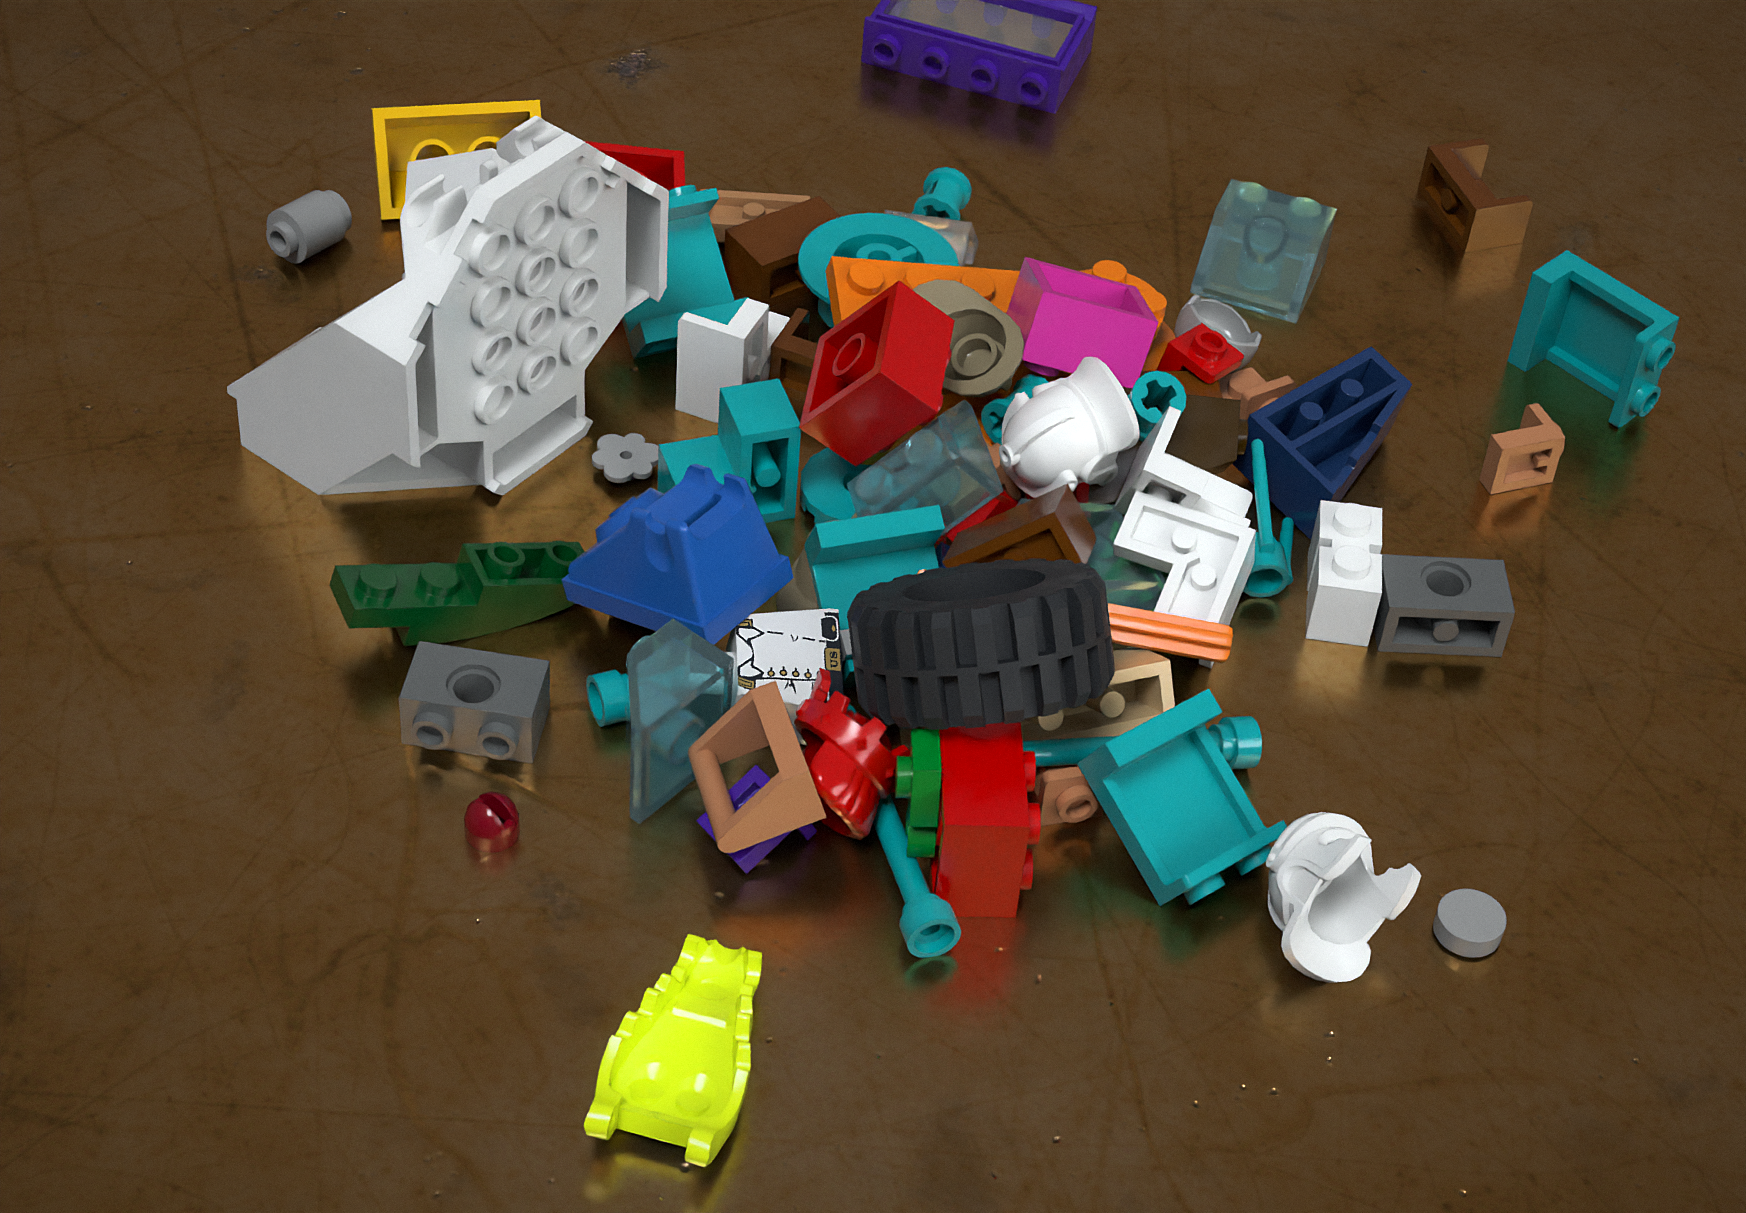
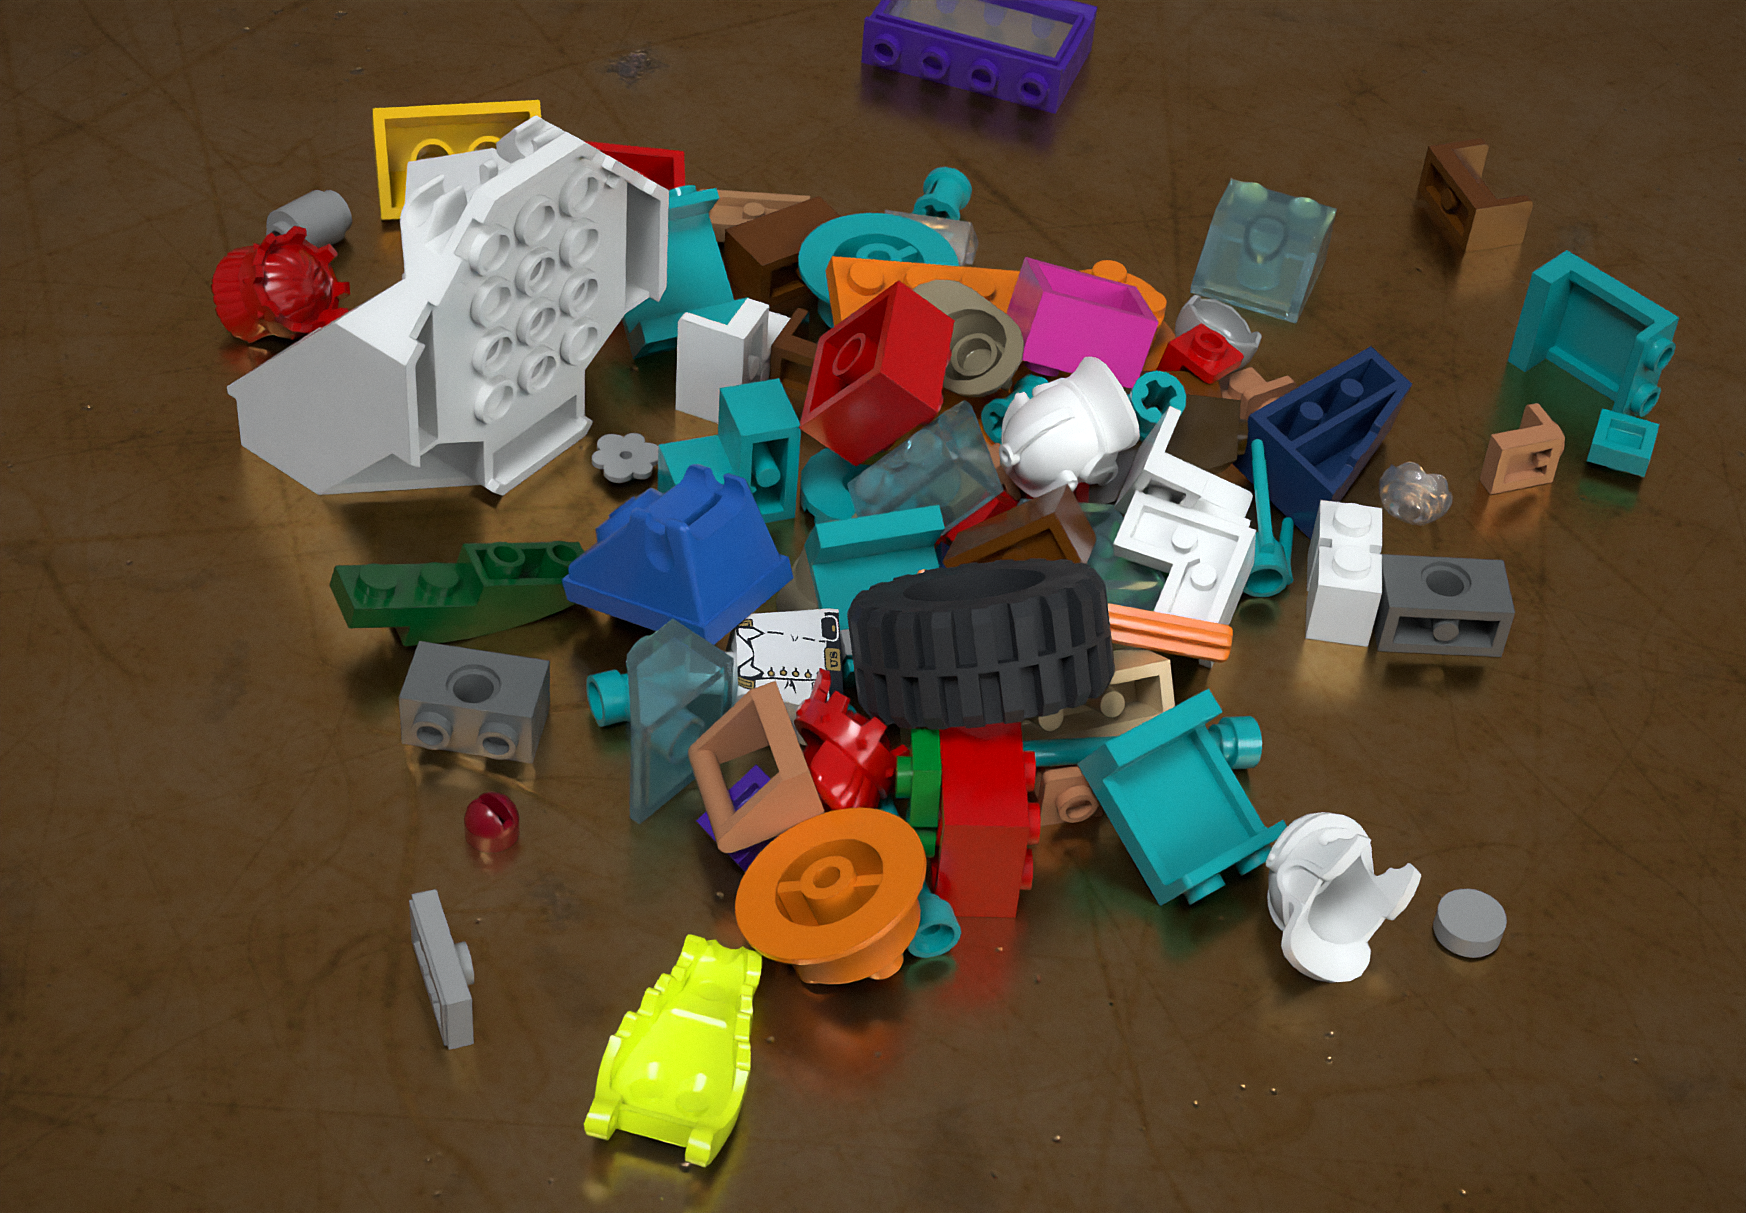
none -> red hair [211,226,350,343]
none -> light grey plate [409,889,474,1050]
none -> orange piece [735,808,926,984]
none -> clear plate [1379,462,1453,525]
none -> teal plate [1587,408,1660,477]

